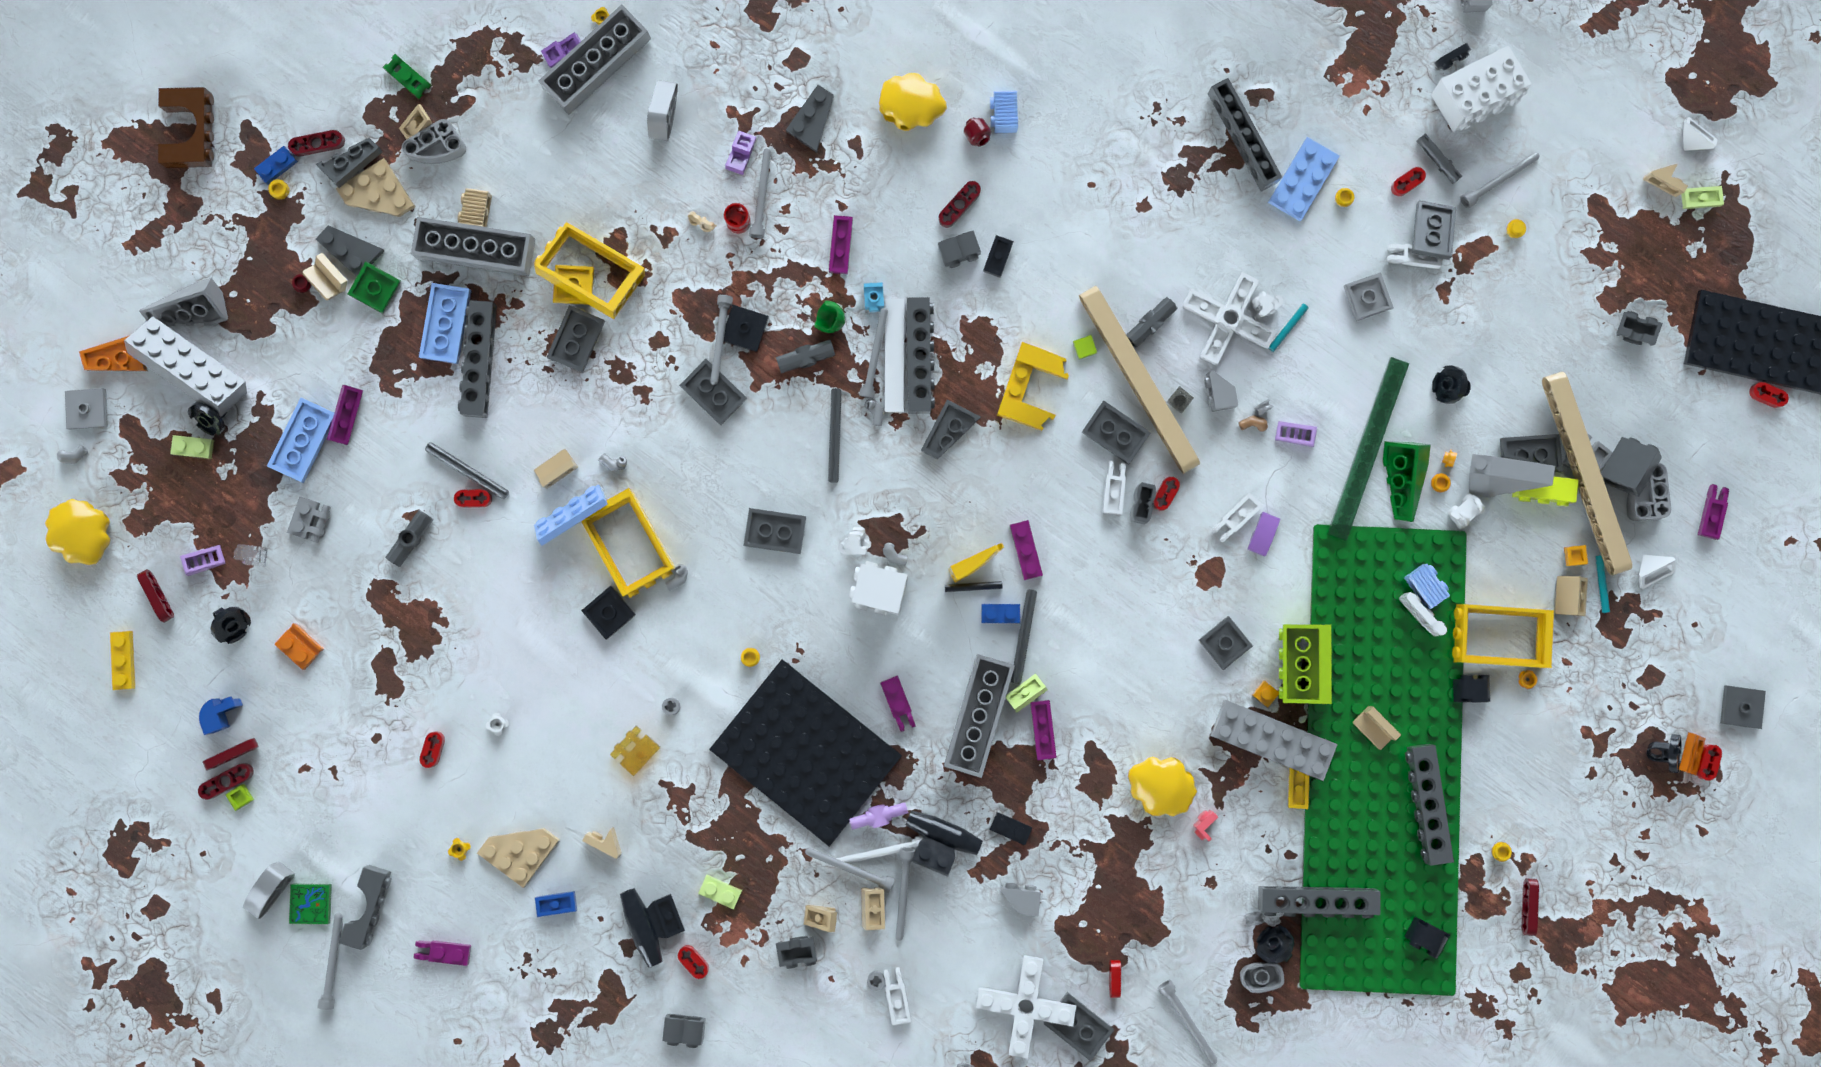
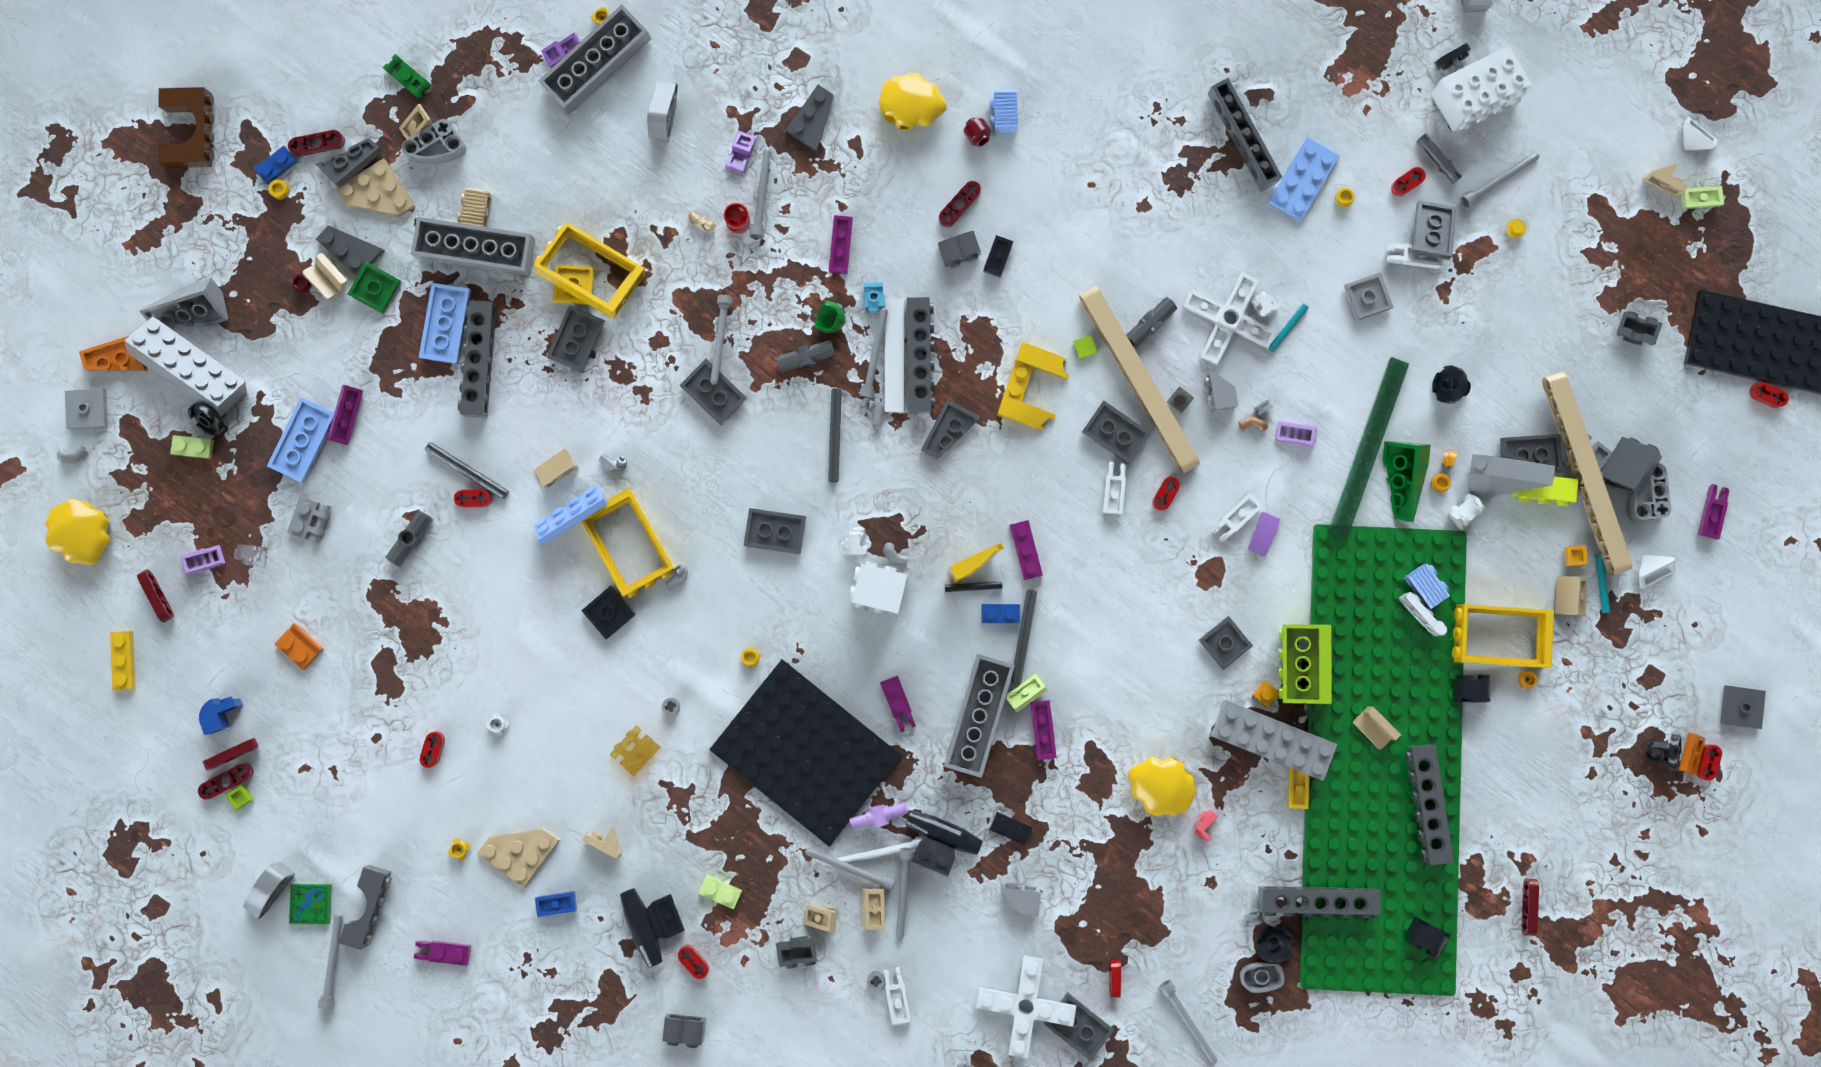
black tile [210,607,251,644] -> none
black plate [723,304,769,353] -> none
dark grey brick [1130,482,1156,524] -> none
yellow plate [1492,842,1512,862] -> none

